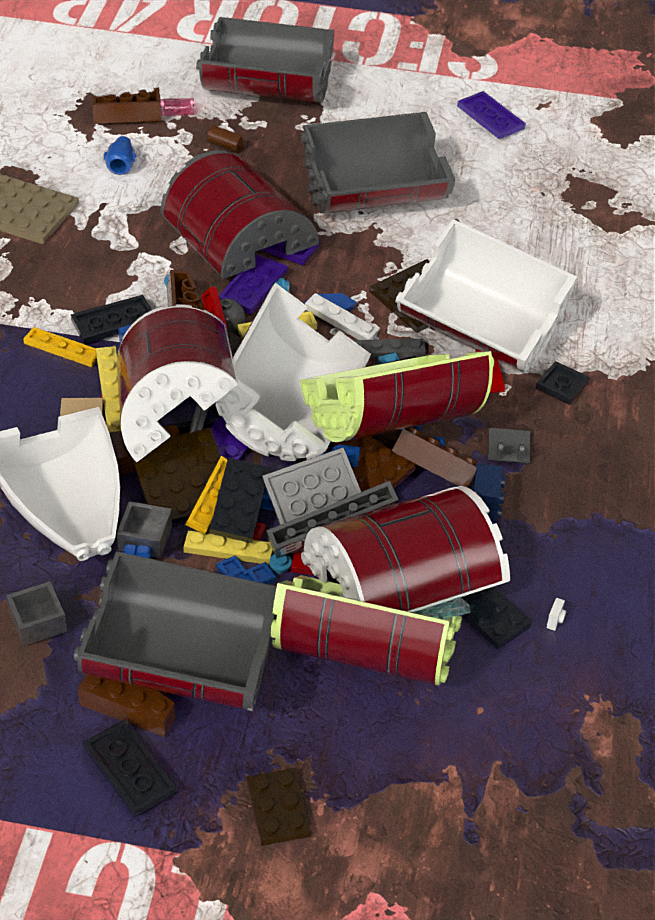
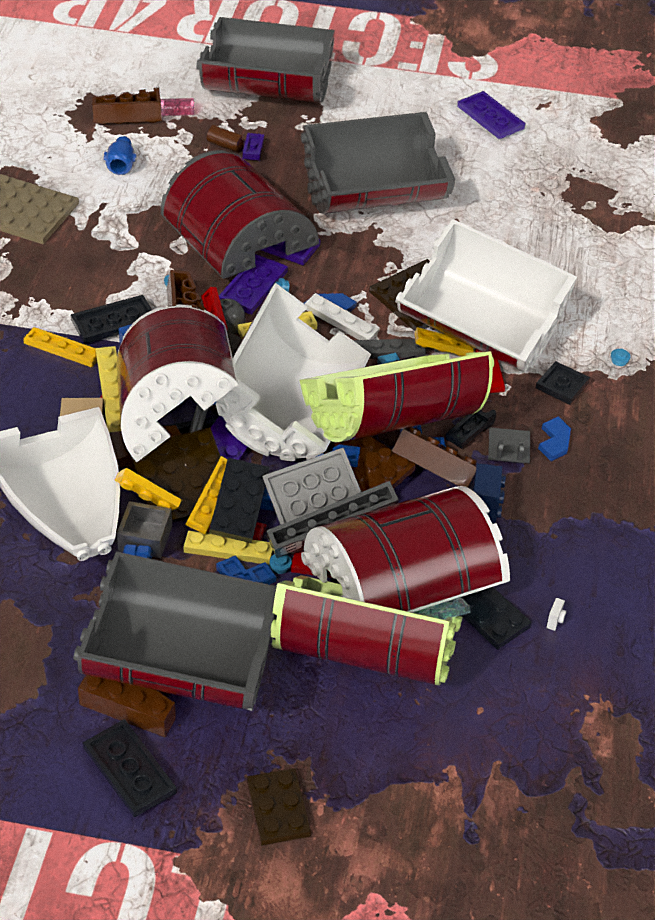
flat silver piece [6,581,67,646] -> none
none -> yellow plate [115,468,181,511]
none -> dark purple plate [243,133,264,160]
none -> yellow plate [414,327,473,357]
none -> black plate [445,409,496,449]
none -> blue tile [538,416,571,461]
none -> dark azure plate [611,349,630,366]

